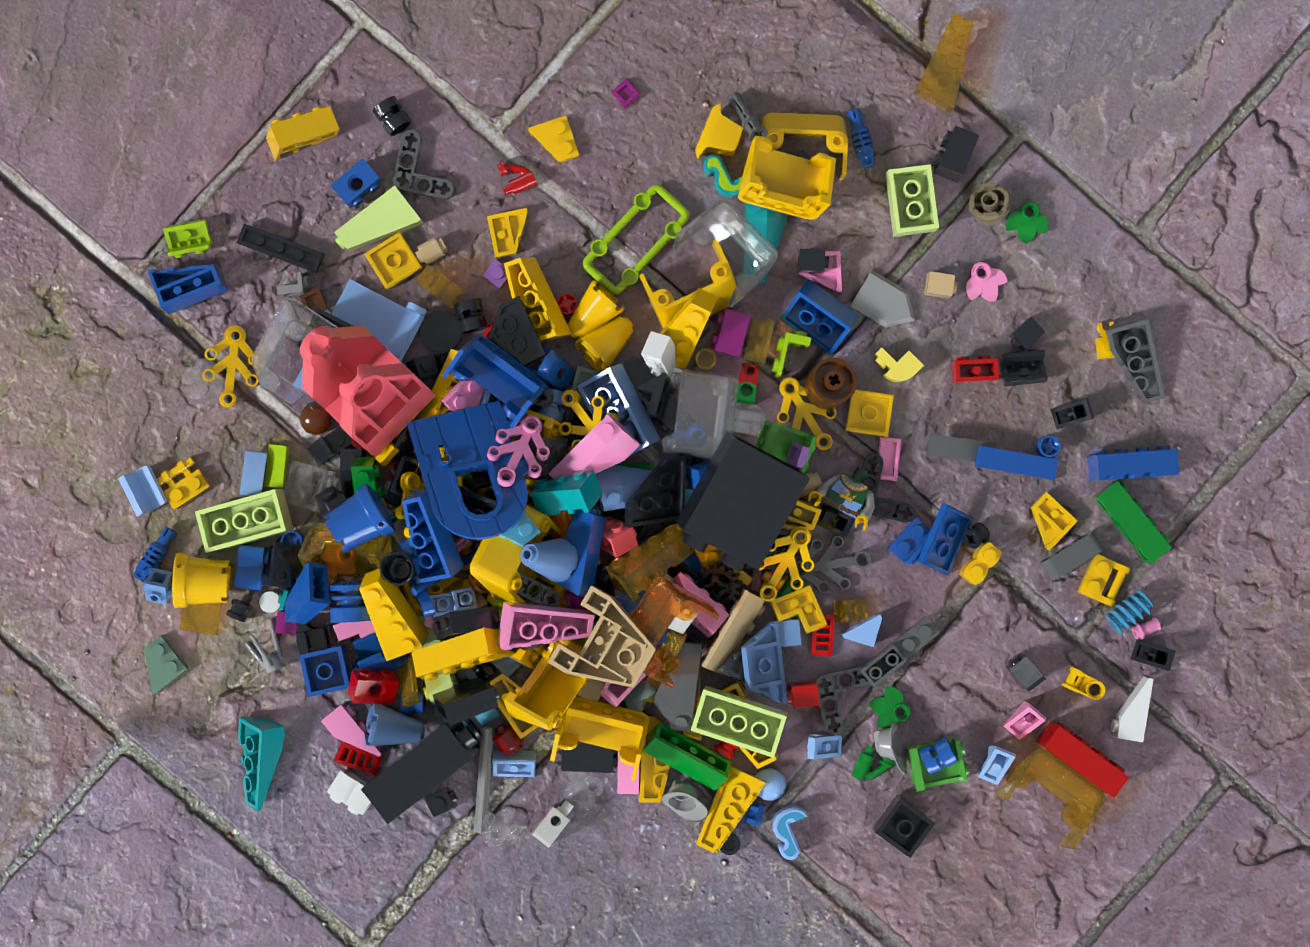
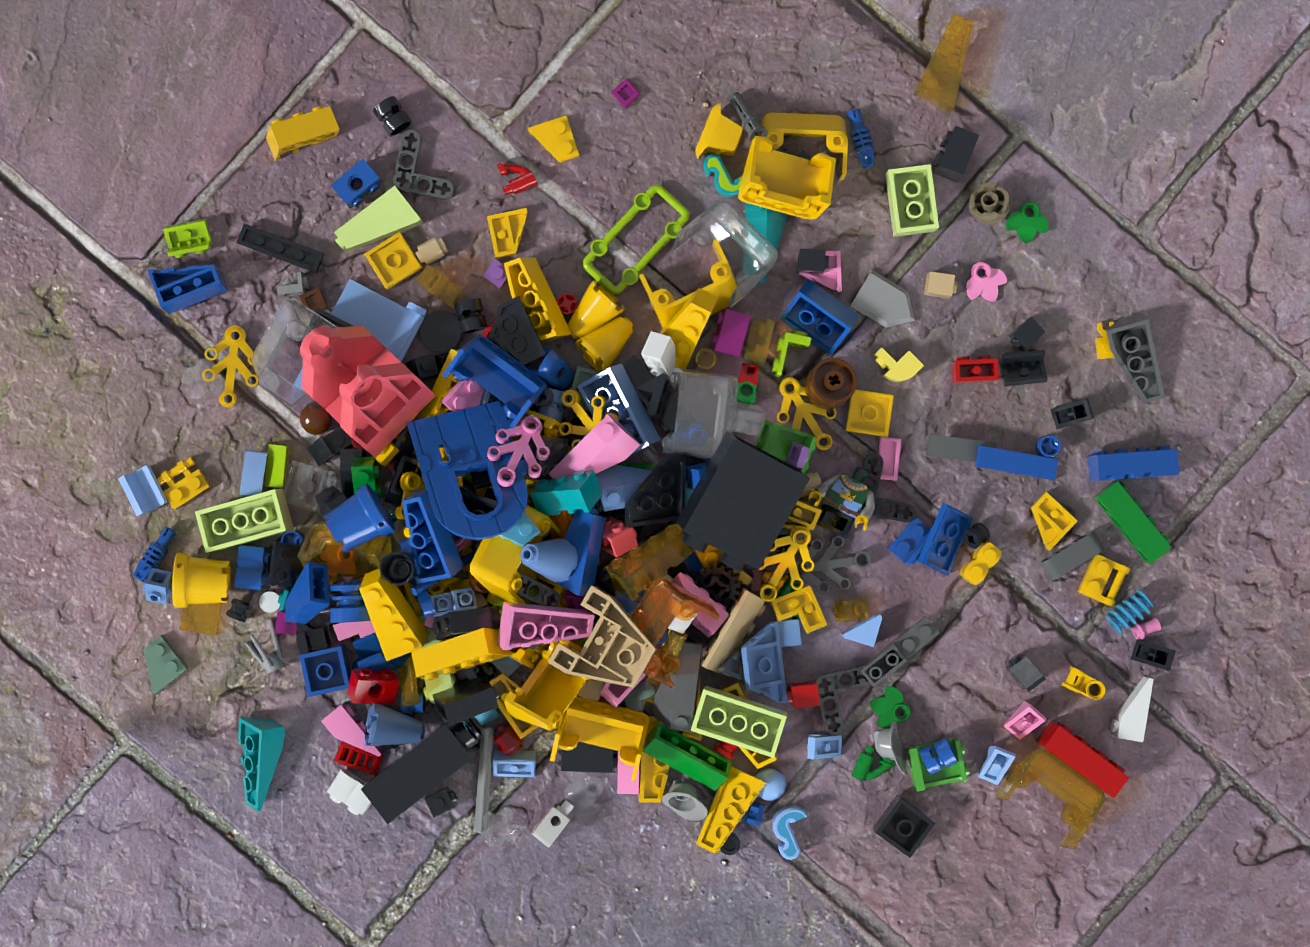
red slope [811,614,835,657] -> none

